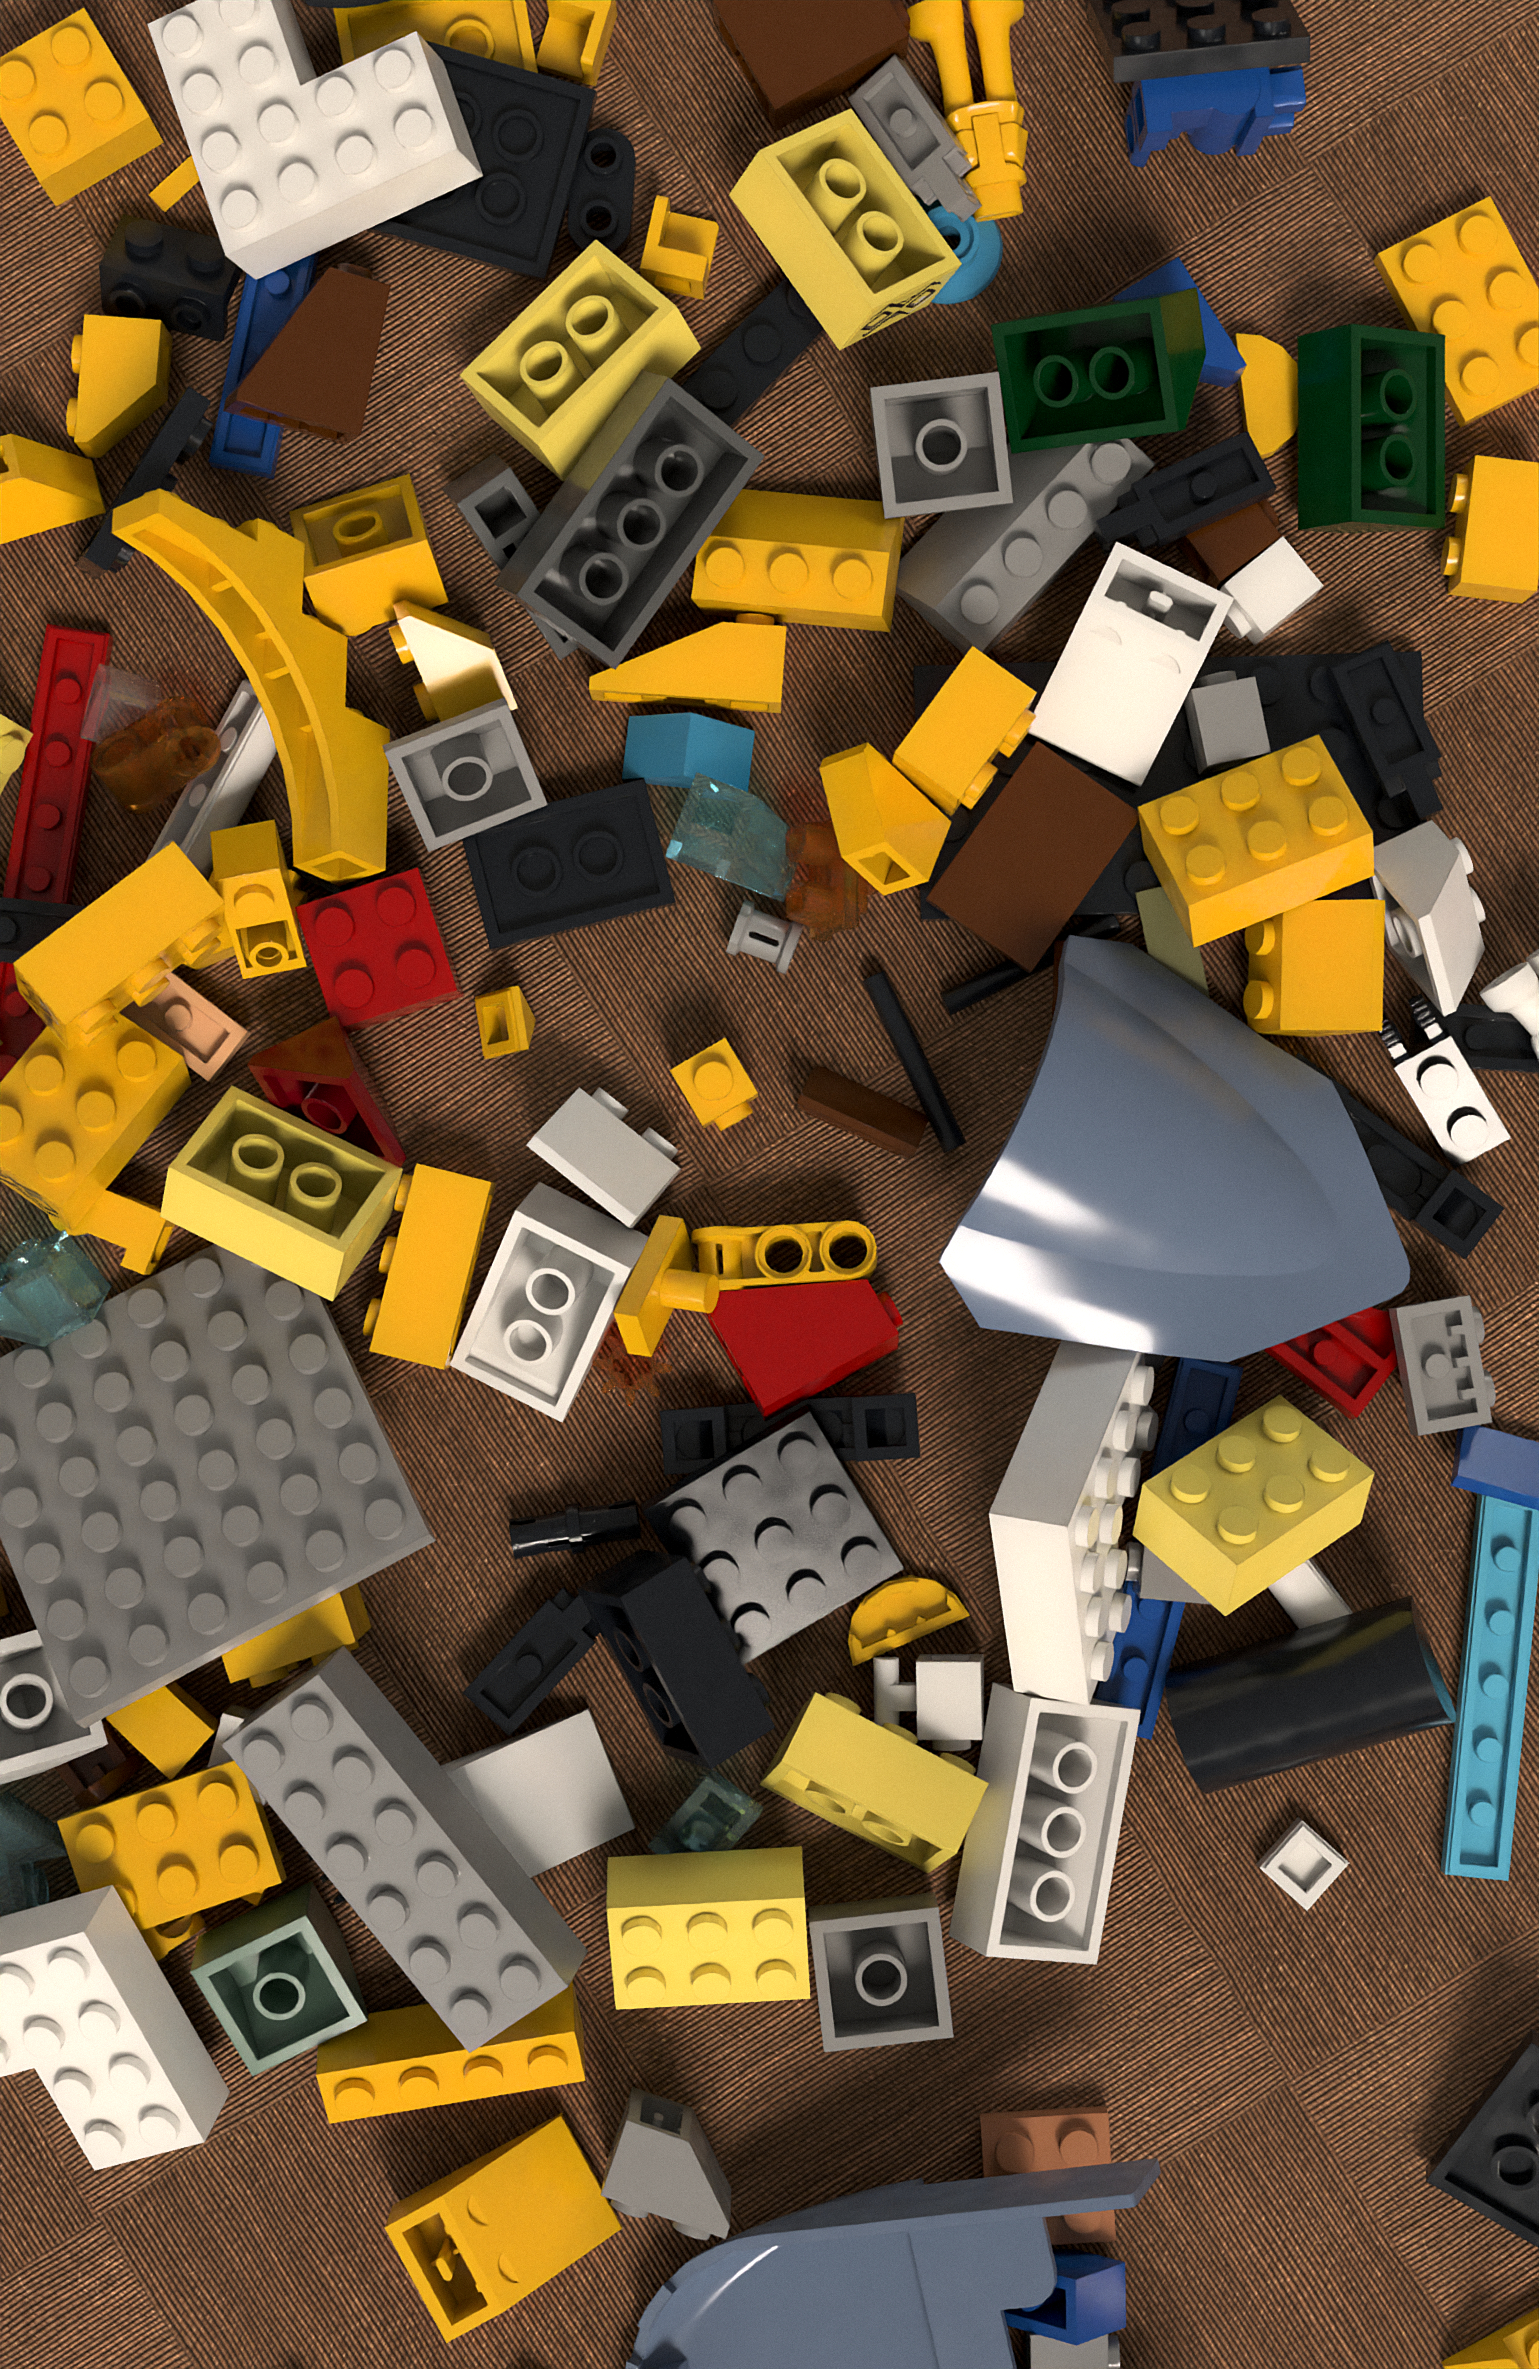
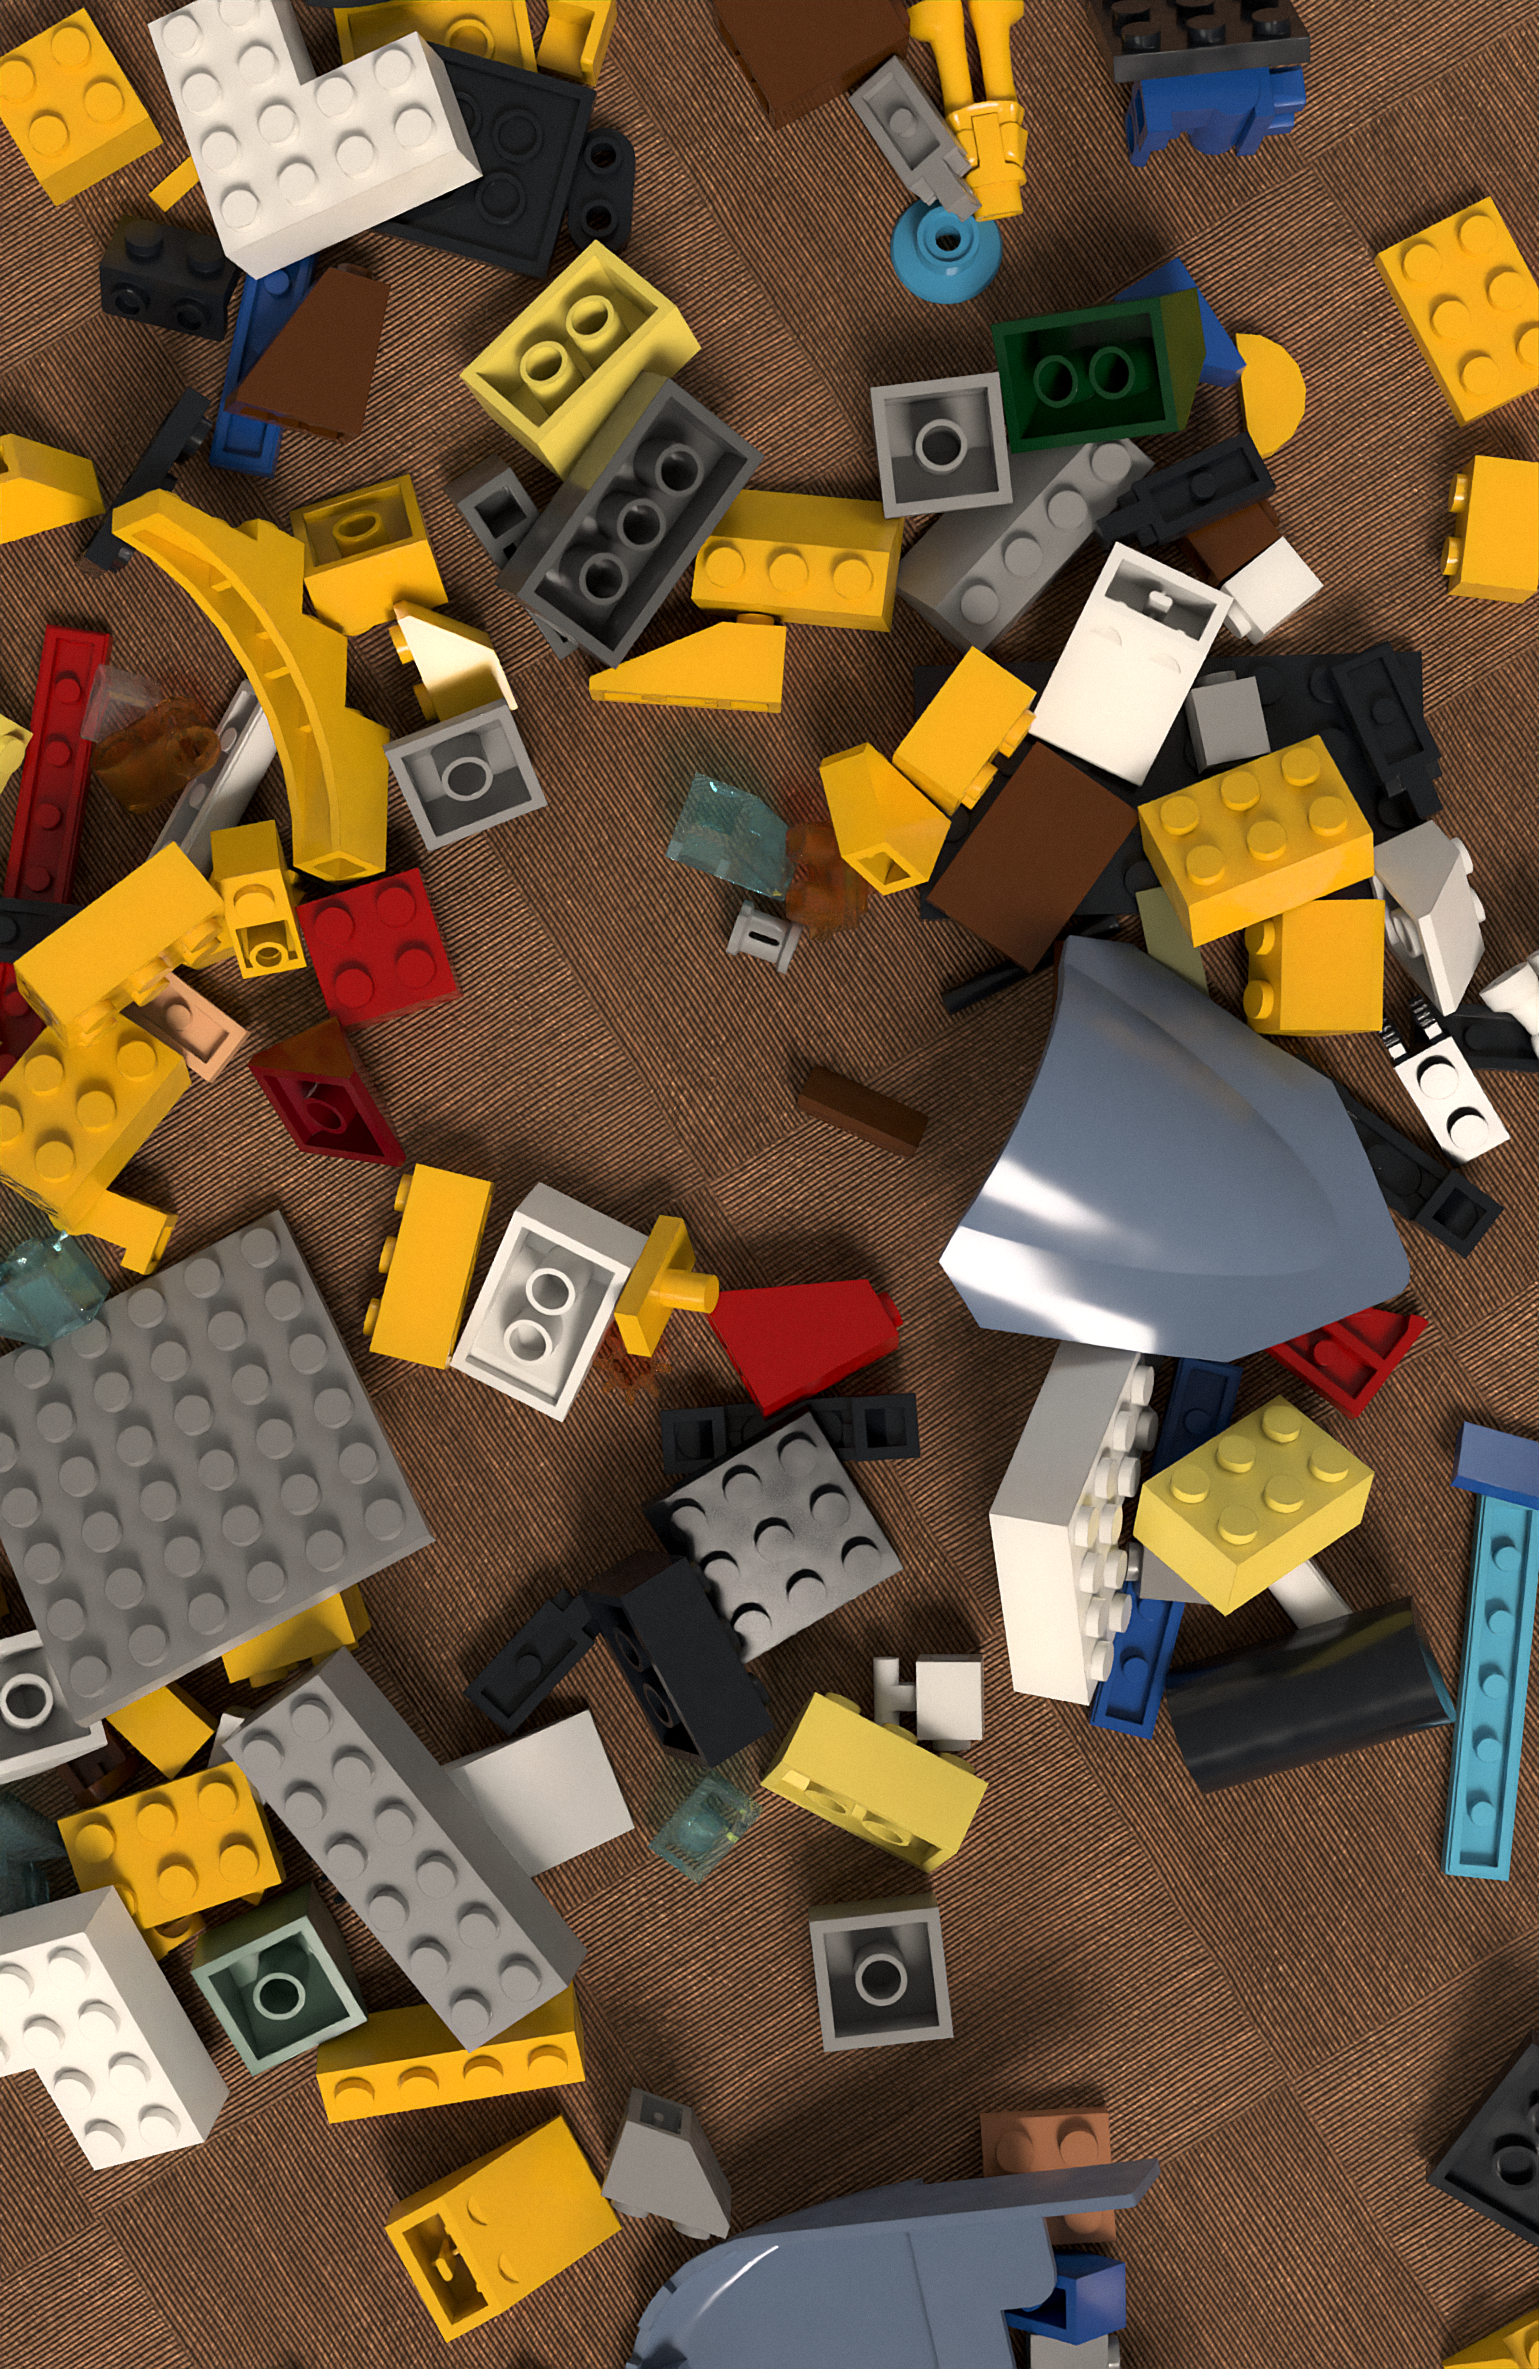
yellow slope [66,314,173,458] -> none
light yellow brick [160,1085,403,1302] -> none
black plate [462,779,676,951] -> none
yellow slope [475,986,536,1059] -> none
black pin [509,1498,642,1560] -> none
white slope [526,1087,682,1229] -> none
light yellow brick [606,1846,810,2010] -> none
dark azure slope [622,712,755,795] -> none
yellow panel [640,195,719,300] -> none
yellow brick [670,1038,758,1132] -> none
black plate [680,276,827,429] -> none
yellow piece [691,1220,878,1292] -> none
light yellow brick [729,108,962,351] -> none
yellow tile [847,1575,970,1666] -> none
black bar [862,971,967,1153] -> none
white slope [949,1682,1141,1965] -> none
white tile [1256,1817,1349,1910] -> none
dark green slope [1297,324,1445,534] -> none
light grey bracket [1388,1295,1496,1436] -> none

